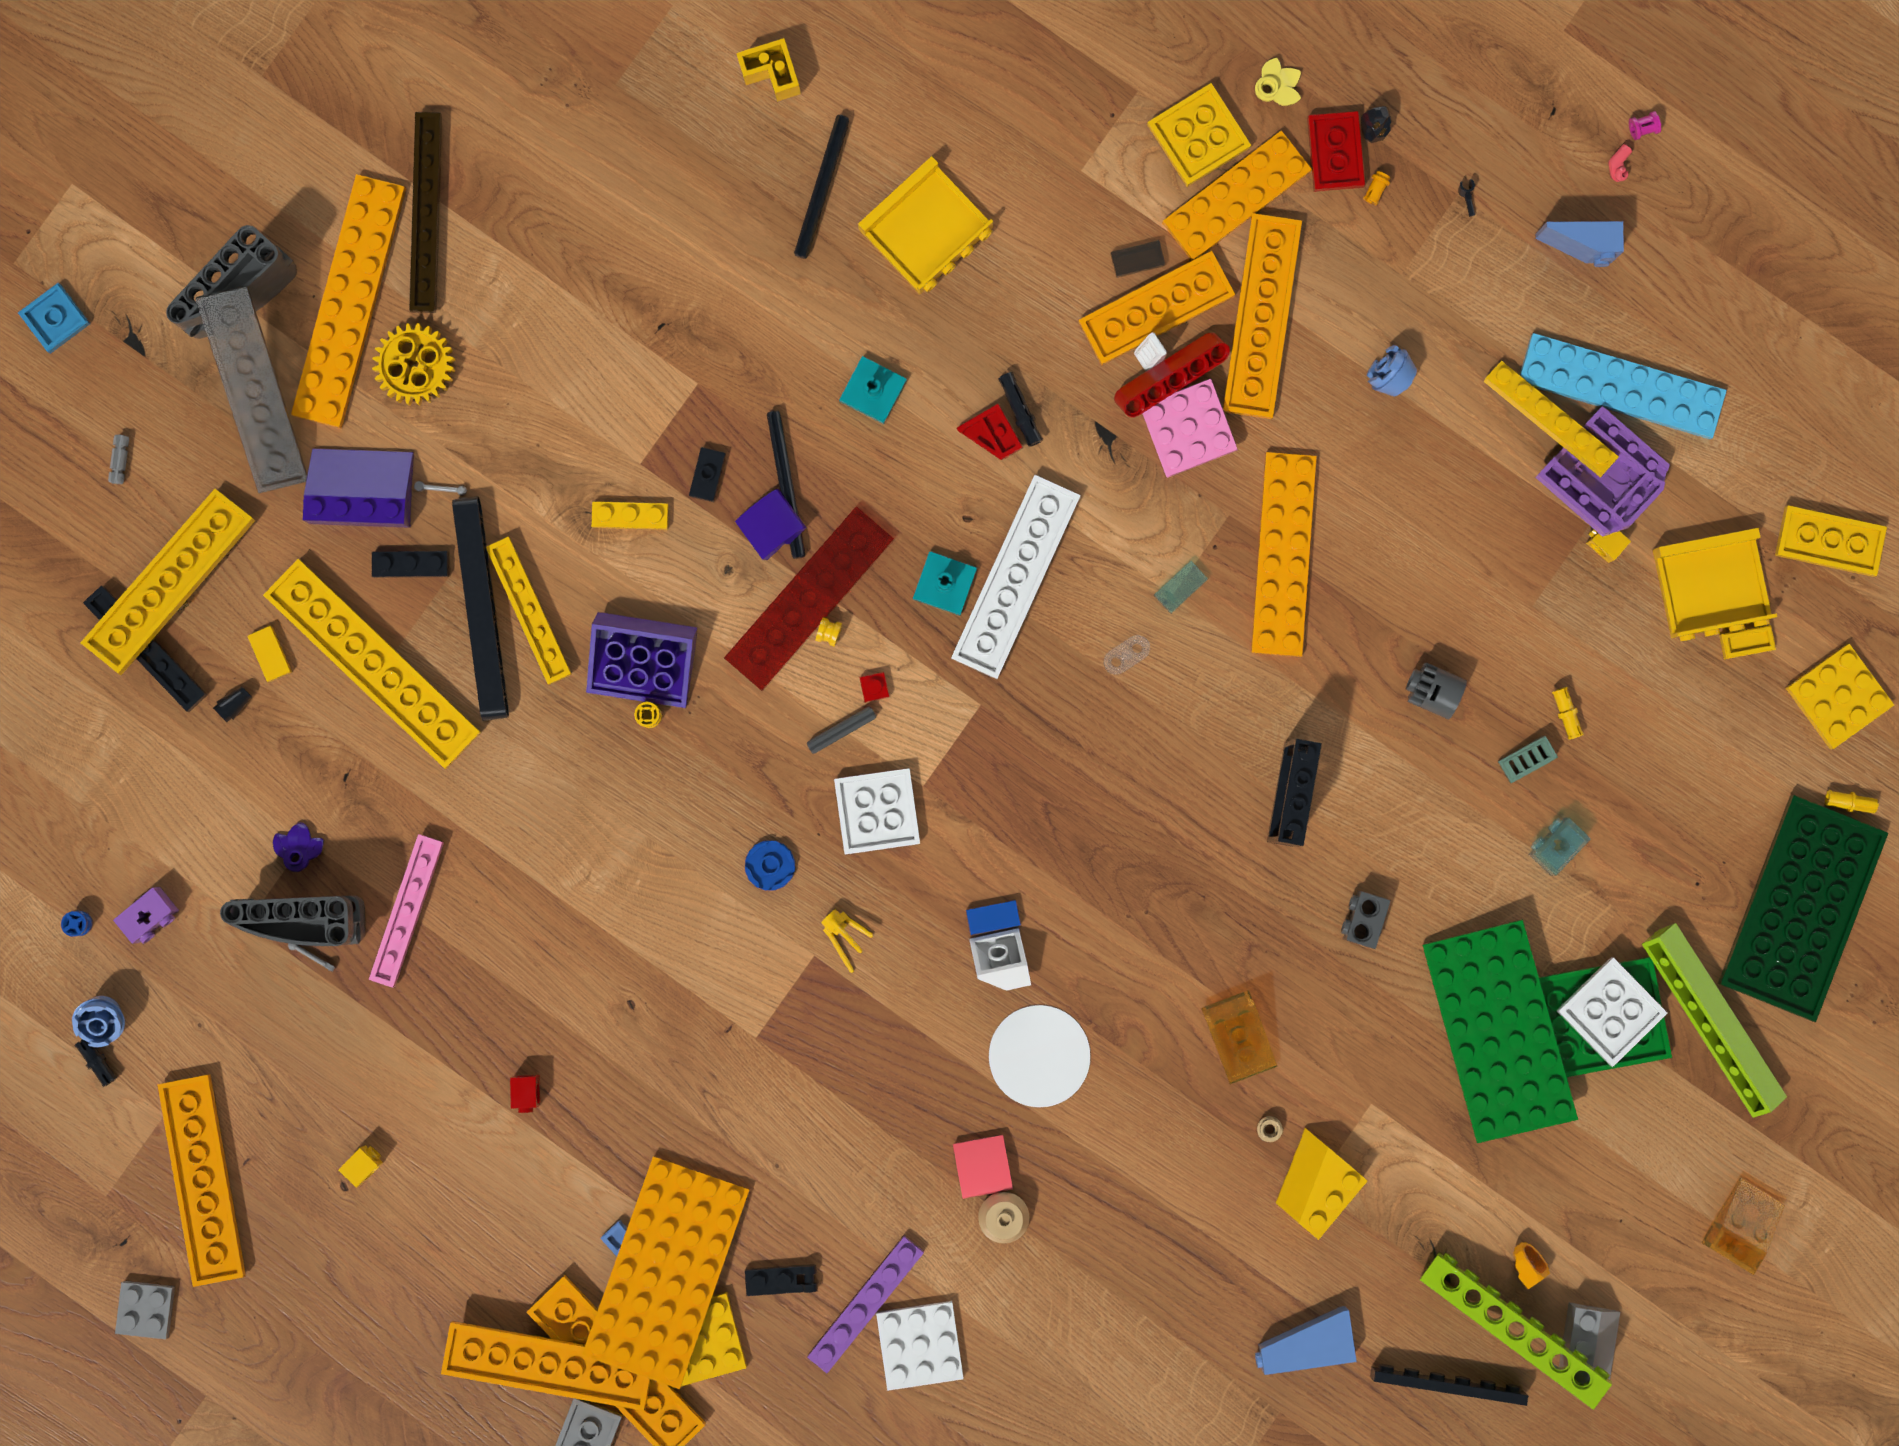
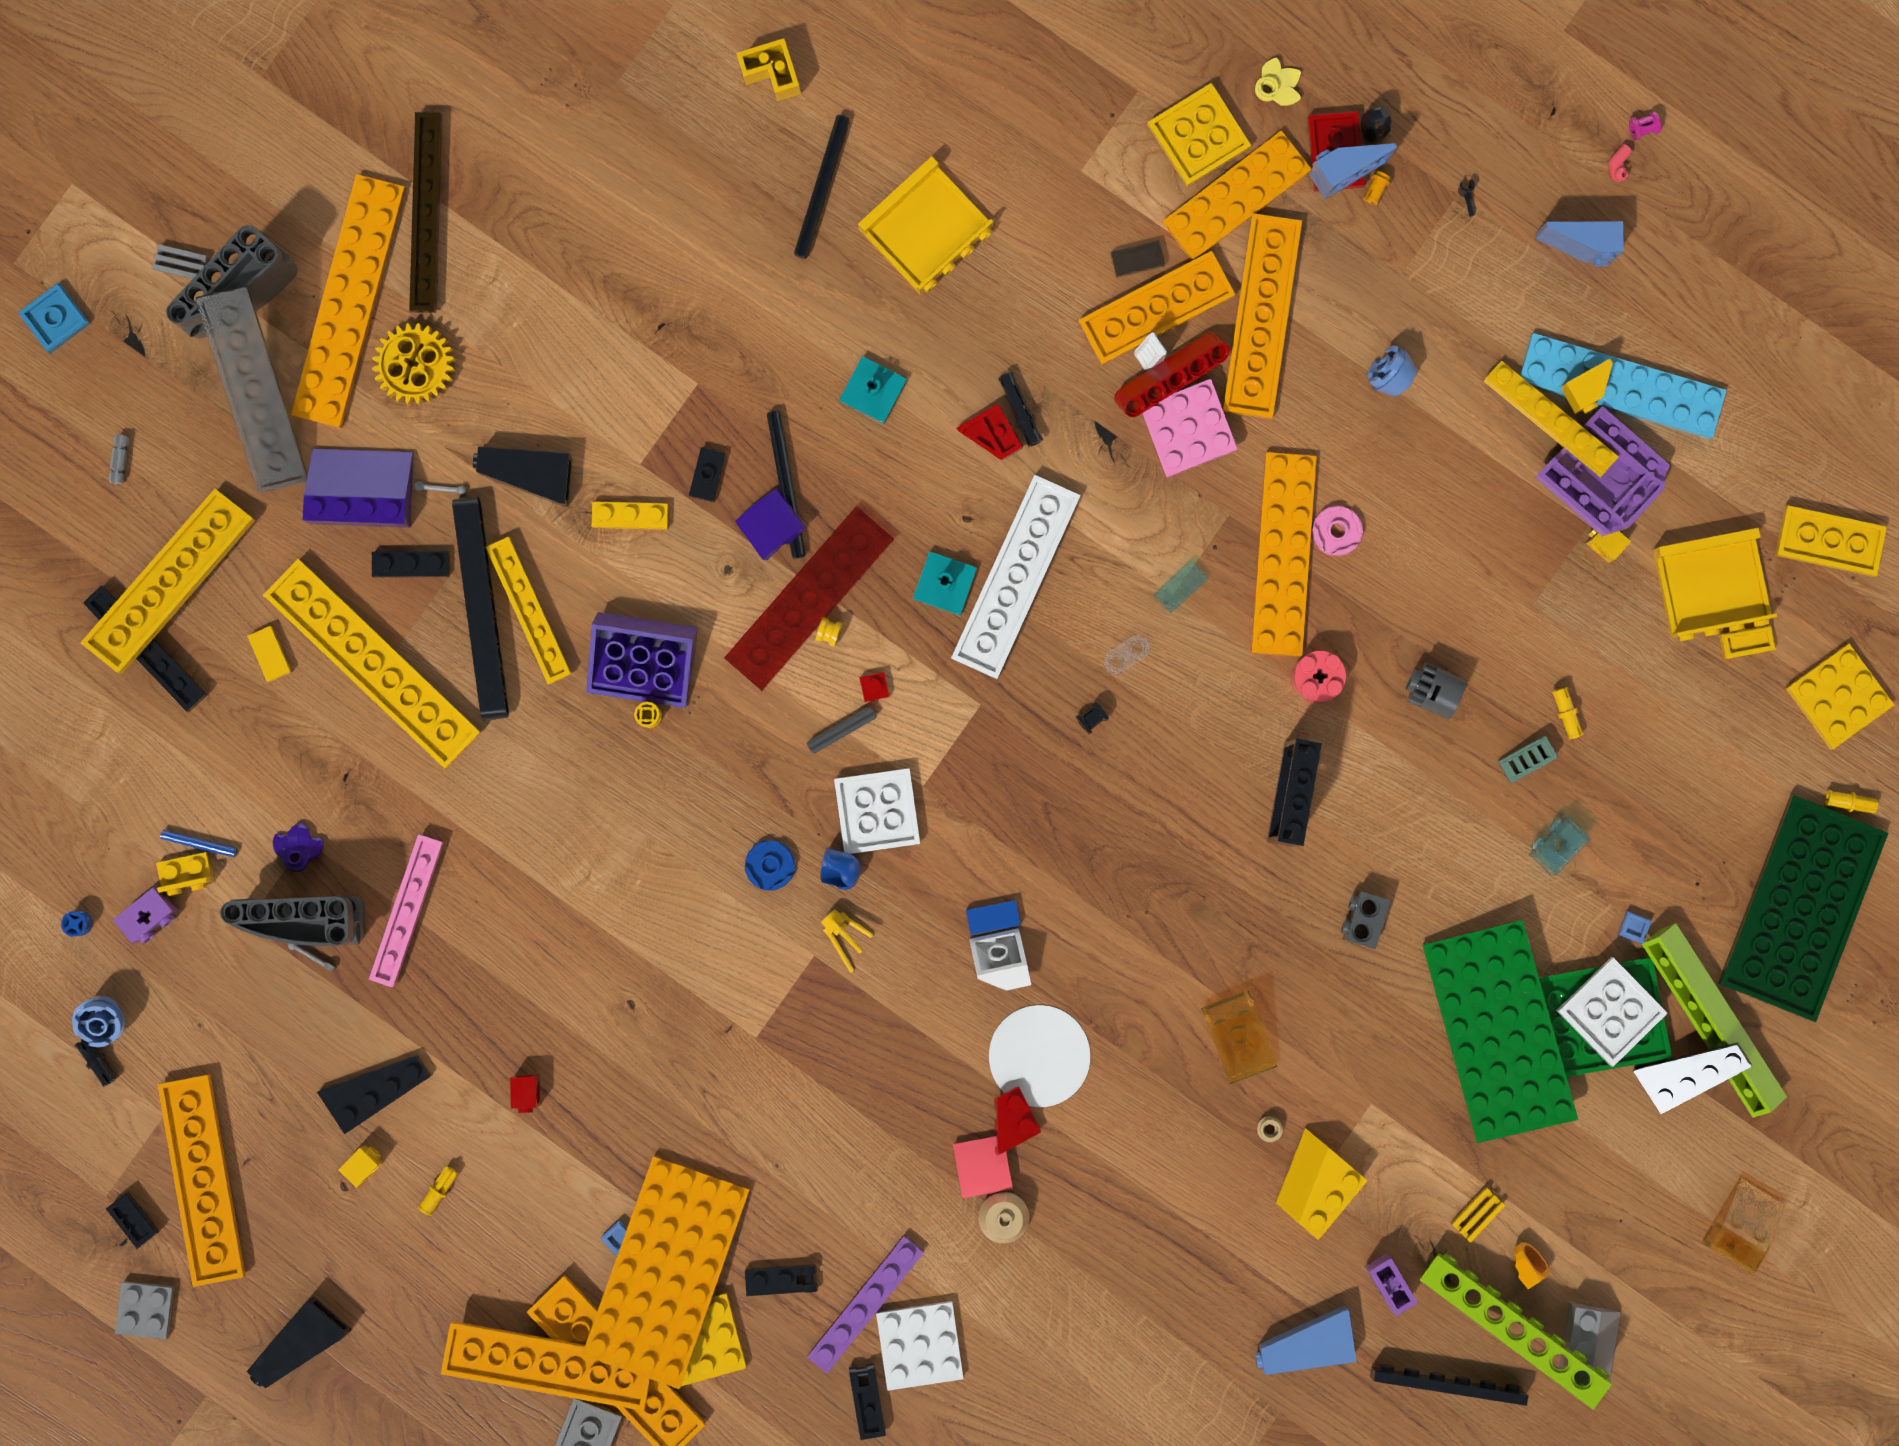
black cone [213,686,252,723] -> none
none -> black plate [106,1192,160,1249]
none -> light grey tile [152,244,209,279]
none -> yellow bracket [156,852,215,897]
none -> blue bar [160,829,238,858]
none -> black slope [246,1296,352,1389]
none -> black wing [317,1055,431,1134]
none -> yellow axle [417,1166,458,1216]
none -> black slope [473,447,572,507]
none -> blue hair [820,848,861,890]
none -> black plate [849,1363,886,1440]
none -> red wing [994,1086,1041,1155]
none -> black bush [1075,702,1109,735]
none -> coral brick [1291,651,1346,703]
none -> medium blue slope [1309,143,1397,200]
none -> bright pink tile [1312,505,1363,556]
none -> medium lavender brick [1365,1254,1418,1316]
none -> yellow tile [1451,1187,1506,1243]
none -> yellow slope [1560,359,1613,414]
none -> medium blue tile [1617,911,1652,944]
none -> wing [1633,1042,1752,1114]

